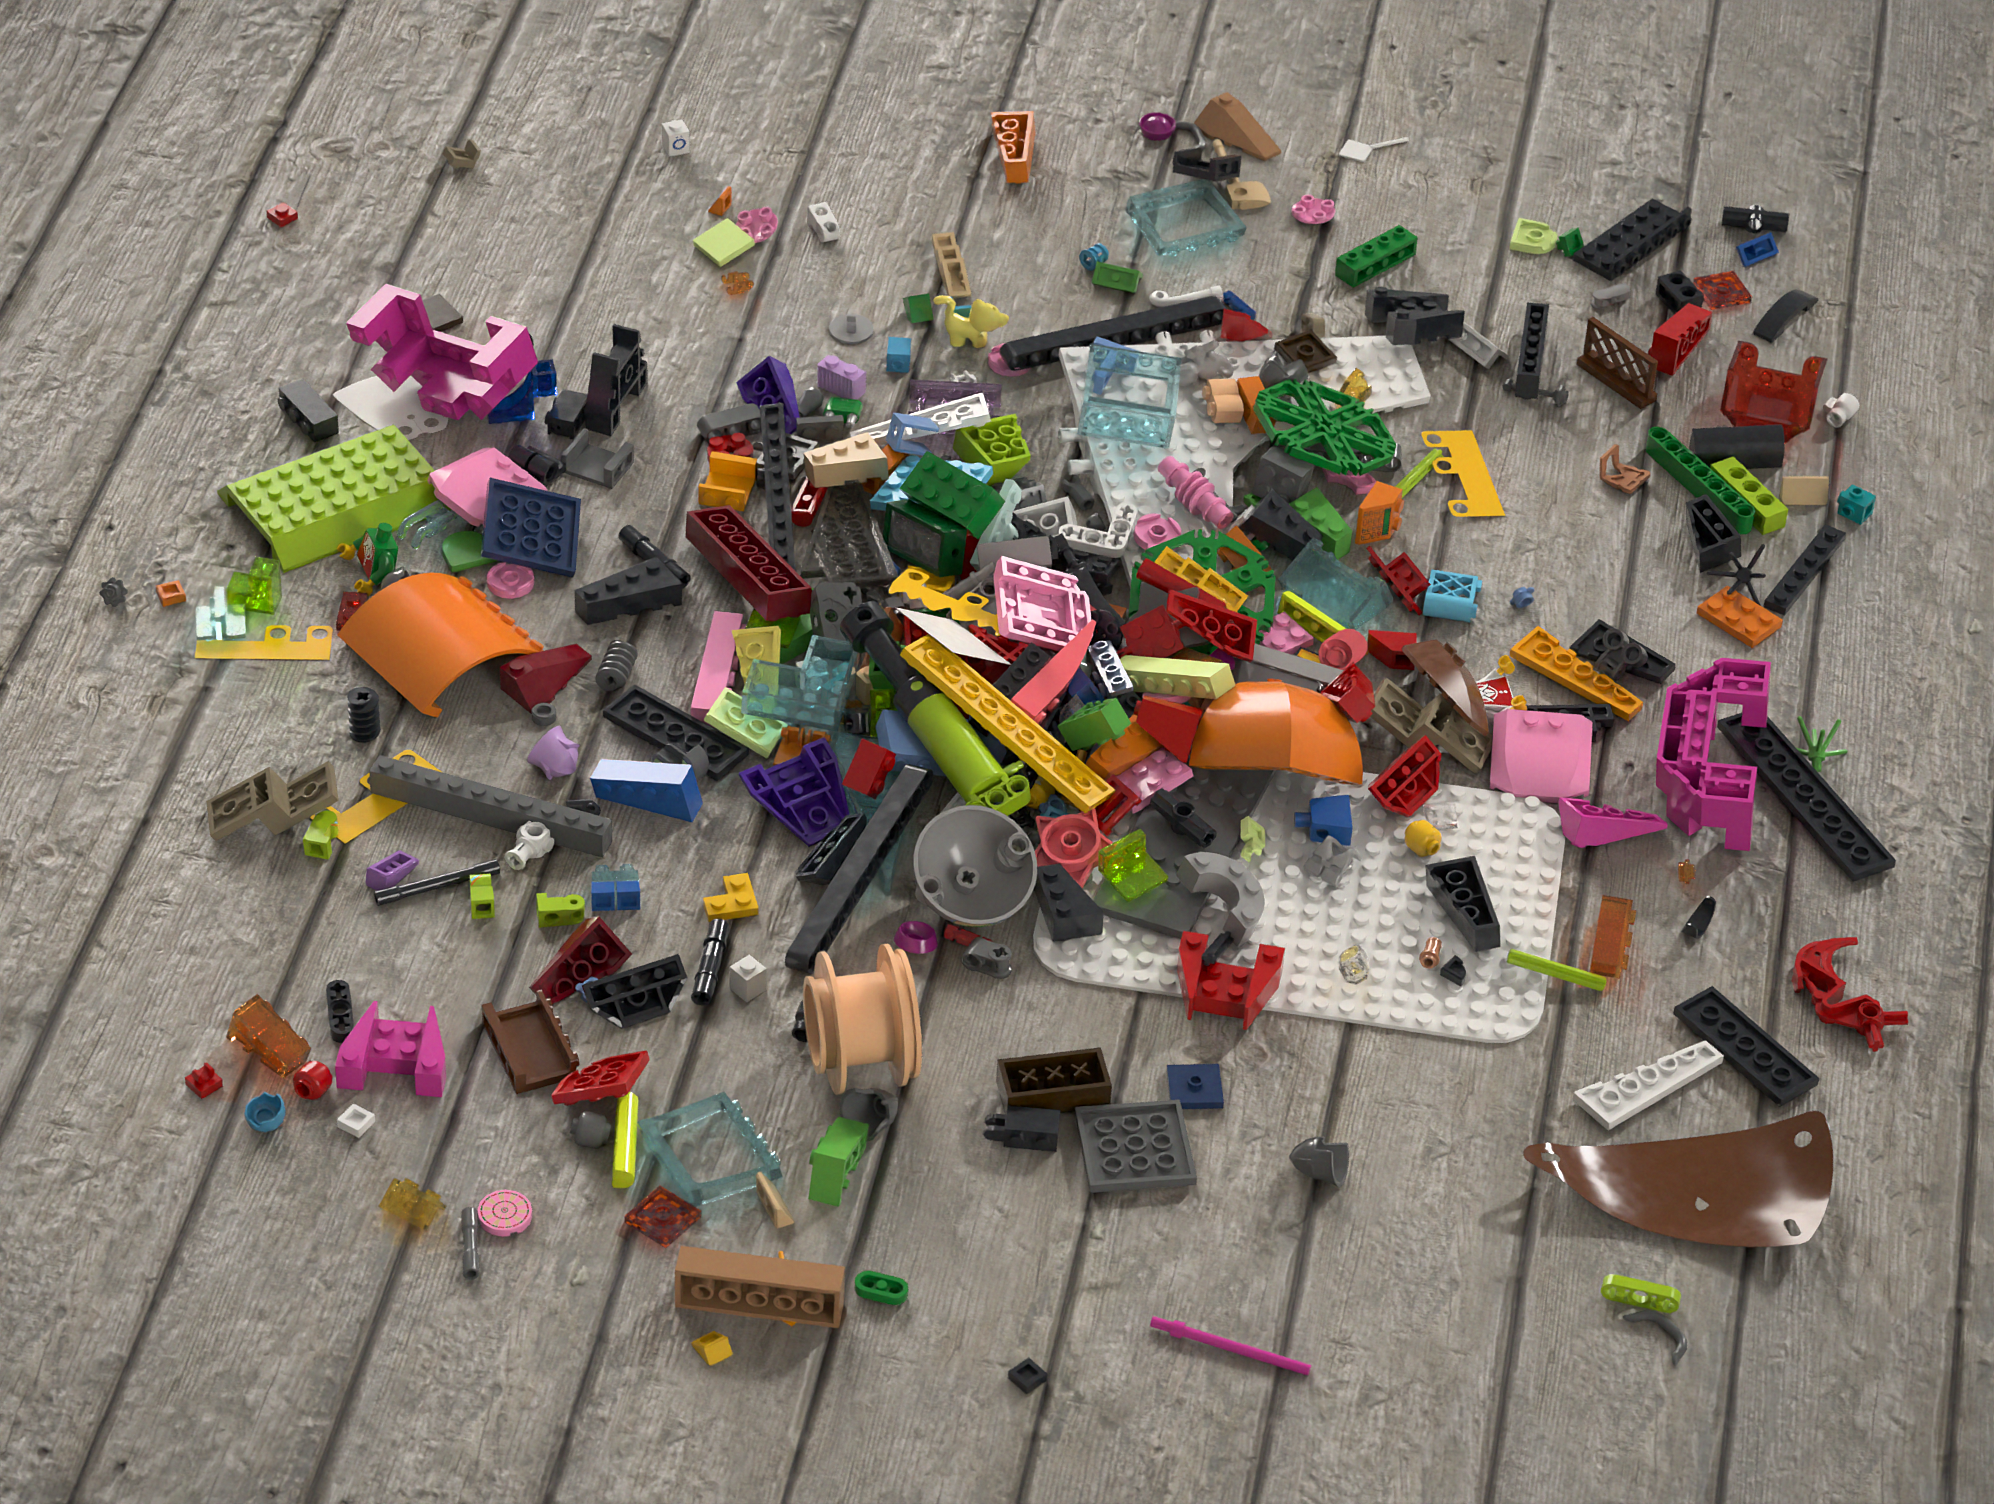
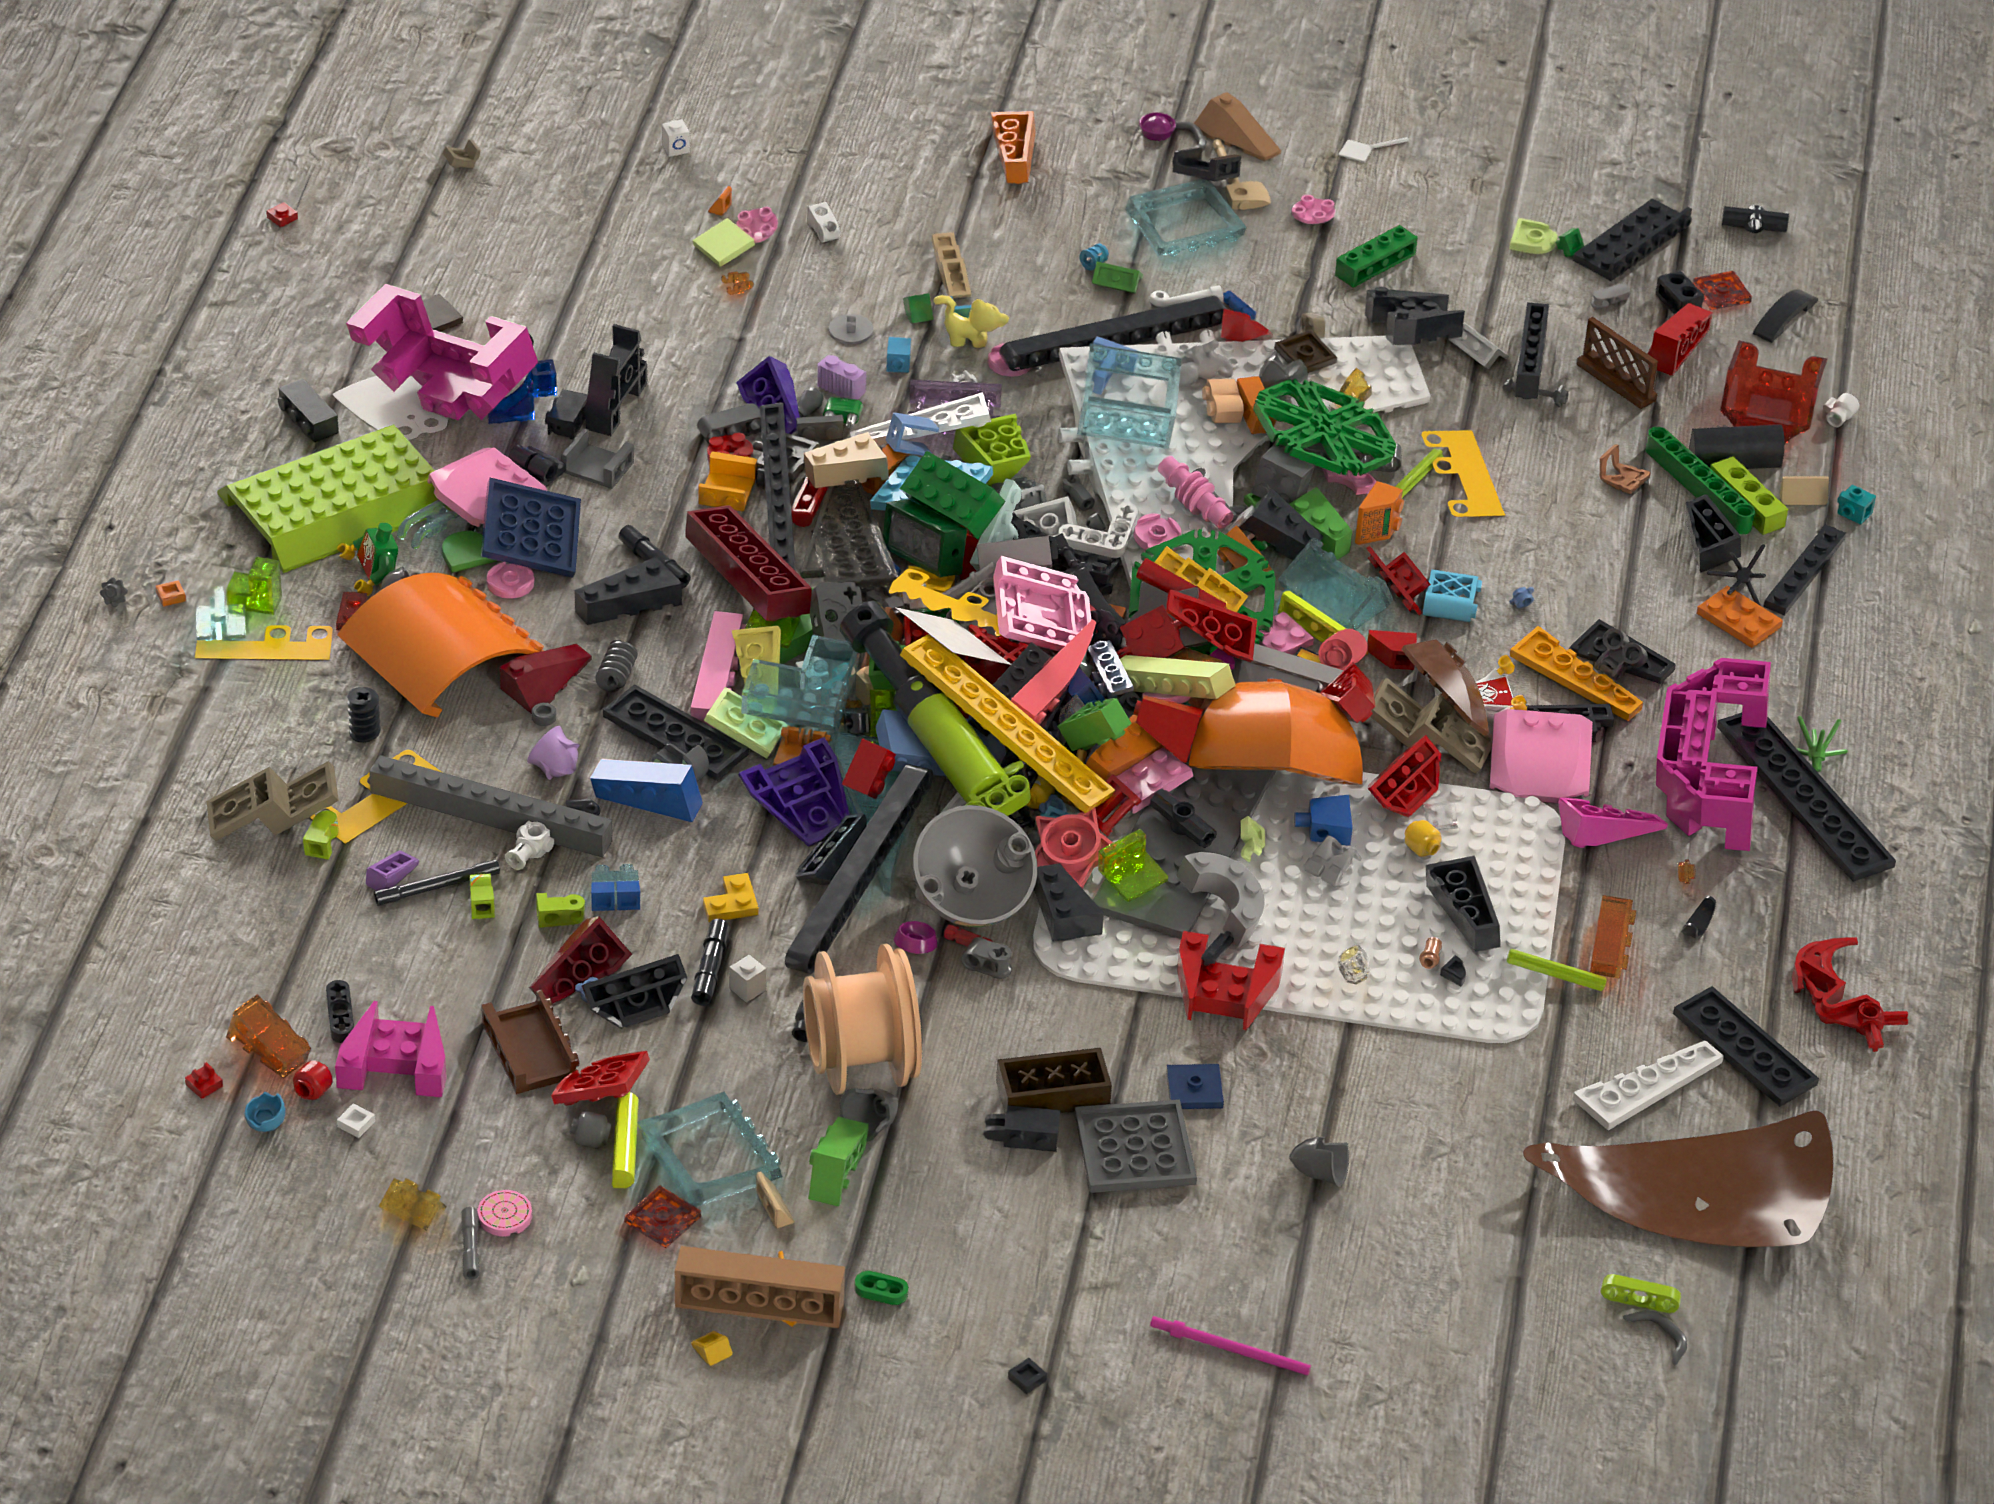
blue slope [1736,232,1779,267] -> none

